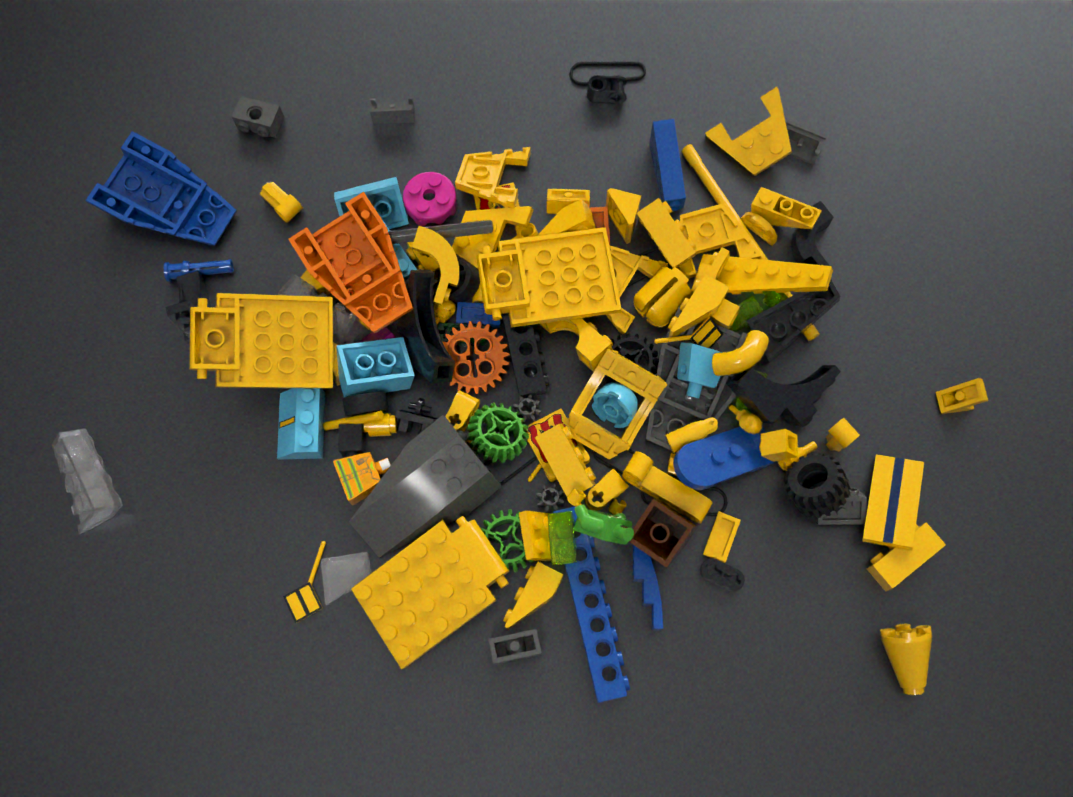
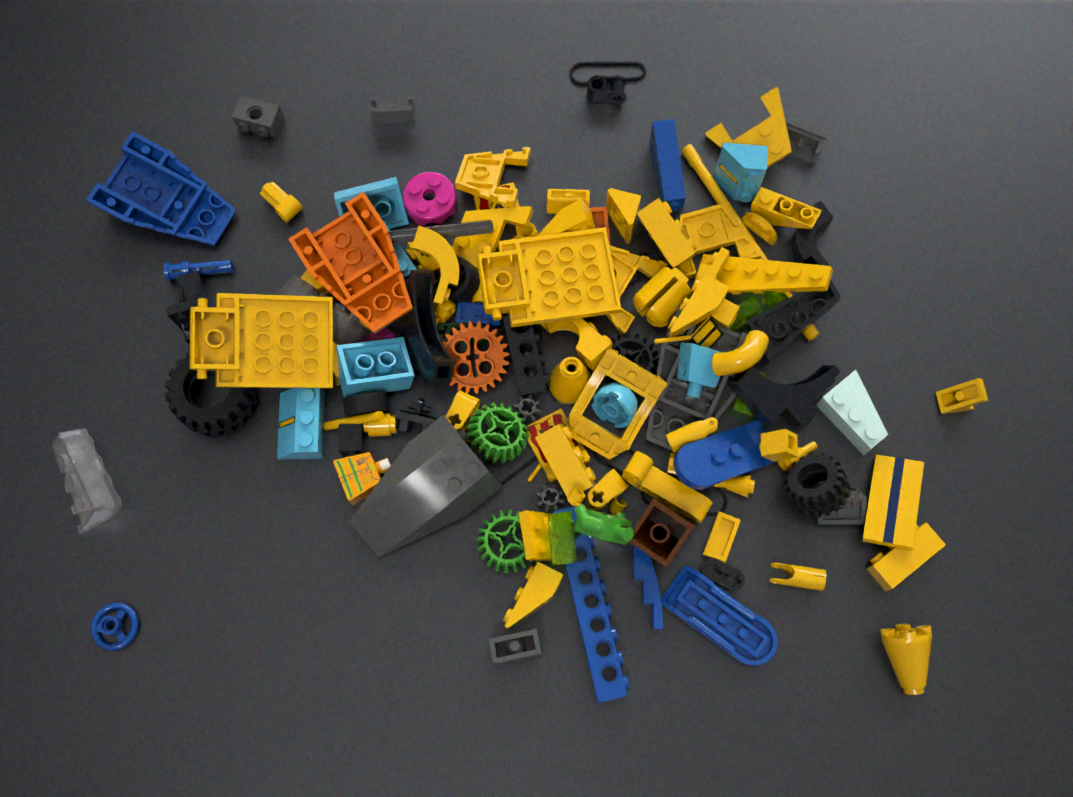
piece [283,541,326,623] -> none
clear wing [321,552,371,605] -> none
yellow plate [351,516,509,669] -> none
yellow piece [729,405,762,435] -> none
yellow piece [826,418,860,452] -> none
none -> blue piece [91,602,139,651]
none -> black tyre [165,352,260,436]
none -> yellow cone [549,357,592,404]
none -> blue piece [661,566,778,666]
none -> medium azure slope [713,143,768,202]
none -> yellow cone [713,475,755,498]
none -> yellow piece [769,563,826,591]
none -> light aqua wedge [816,370,888,456]

